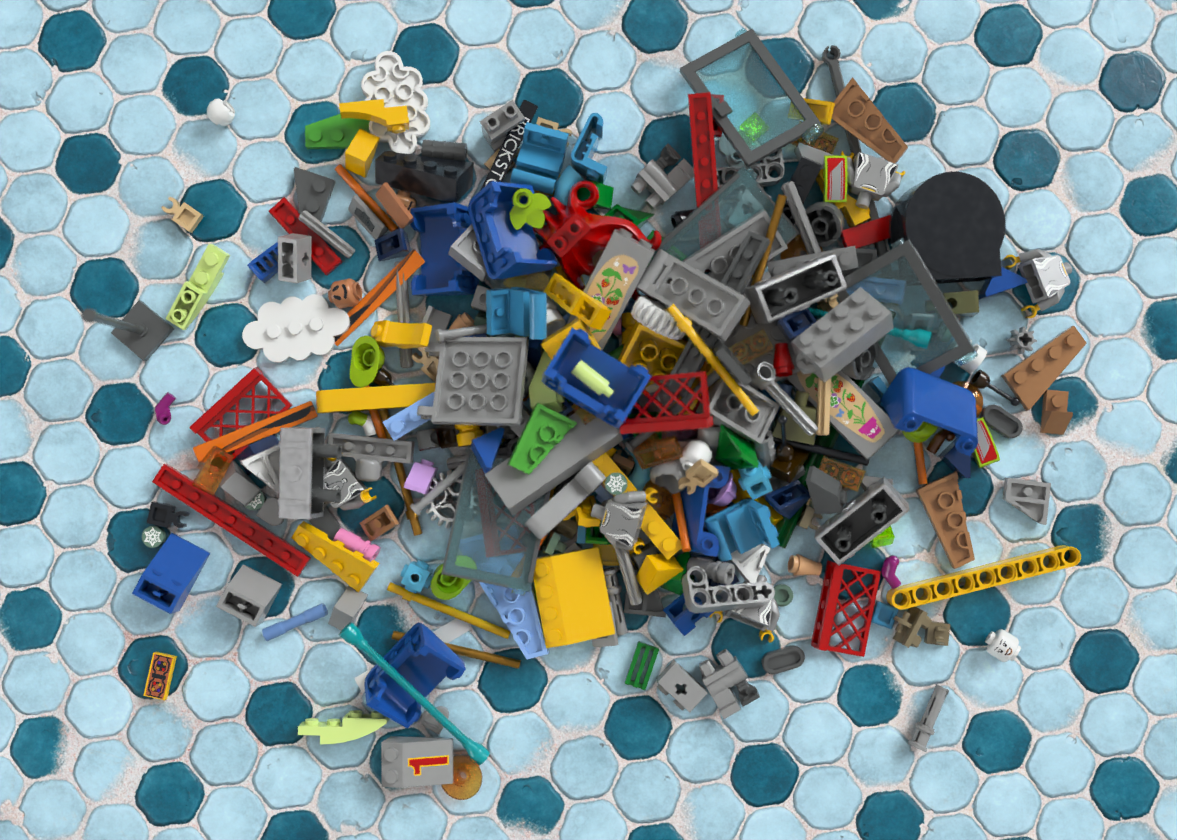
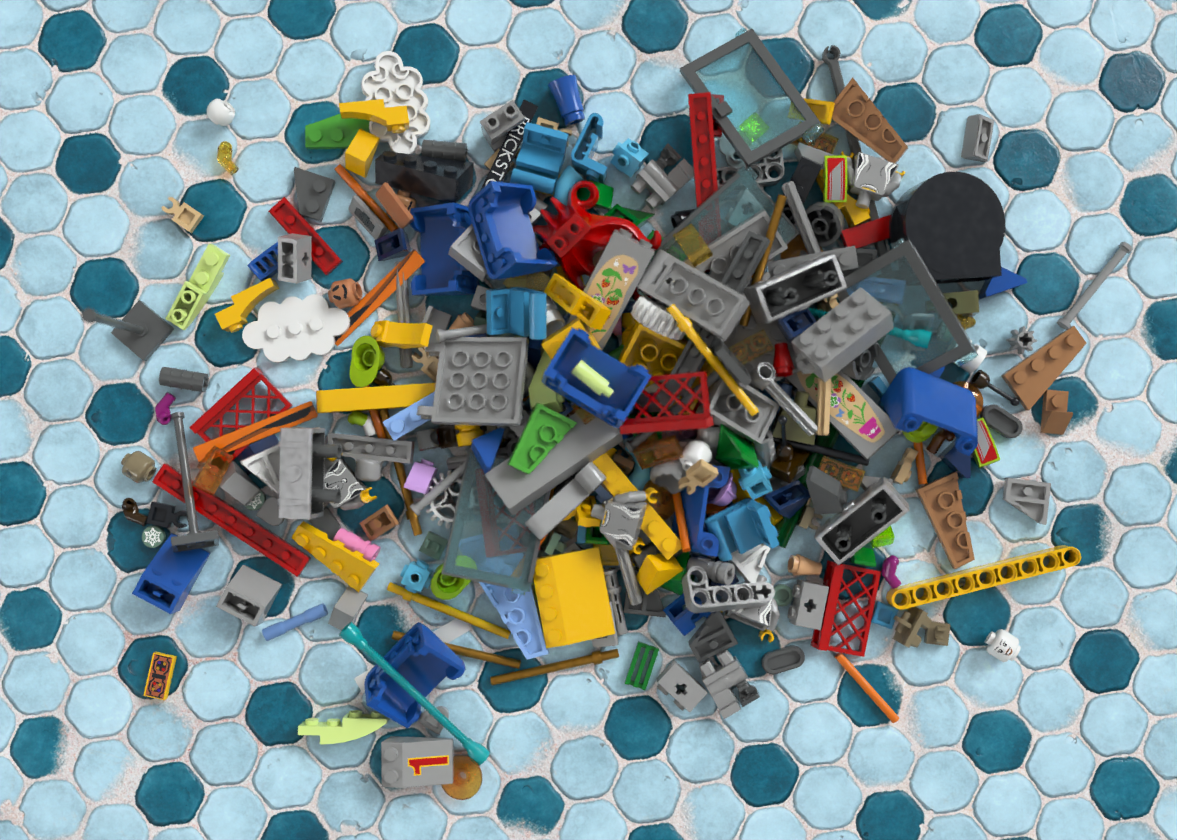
light grey axle [299,210,355,258] -> none
lime plate [510,188,551,230] -> none
sand green tile [605,472,627,495] -> none
light grey pin [908,684,950,752] -> none
light grey torso [1002,249,1072,318] -> none
none -> dark tan head [121,451,157,483]
none -> dark brown arm [122,498,148,527]
none -> dark grey axle [159,367,209,392]
none -> dark grey tile [171,412,219,553]
none -> yellow slope [215,278,279,333]
none -> clear yellow arm [217,141,239,175]
none -> sand green tile [419,531,449,560]
none -> pearl gold bar [490,649,619,685]
none -> blue plant [548,75,585,126]
none -> medium azure brick [610,138,649,178]
none -> clear yellow tile [673,223,713,267]
none -> dark grey wing [688,611,738,663]
none -> light grey brick [788,579,829,630]
none -> orange bar [835,652,899,723]
none -> green slope [849,547,876,567]
none -> tan plate [890,448,918,484]
none -> clear yellow arm [957,315,976,330]
none -> light grey slope [961,114,994,162]
none -> light grey bar [1057,242,1133,330]

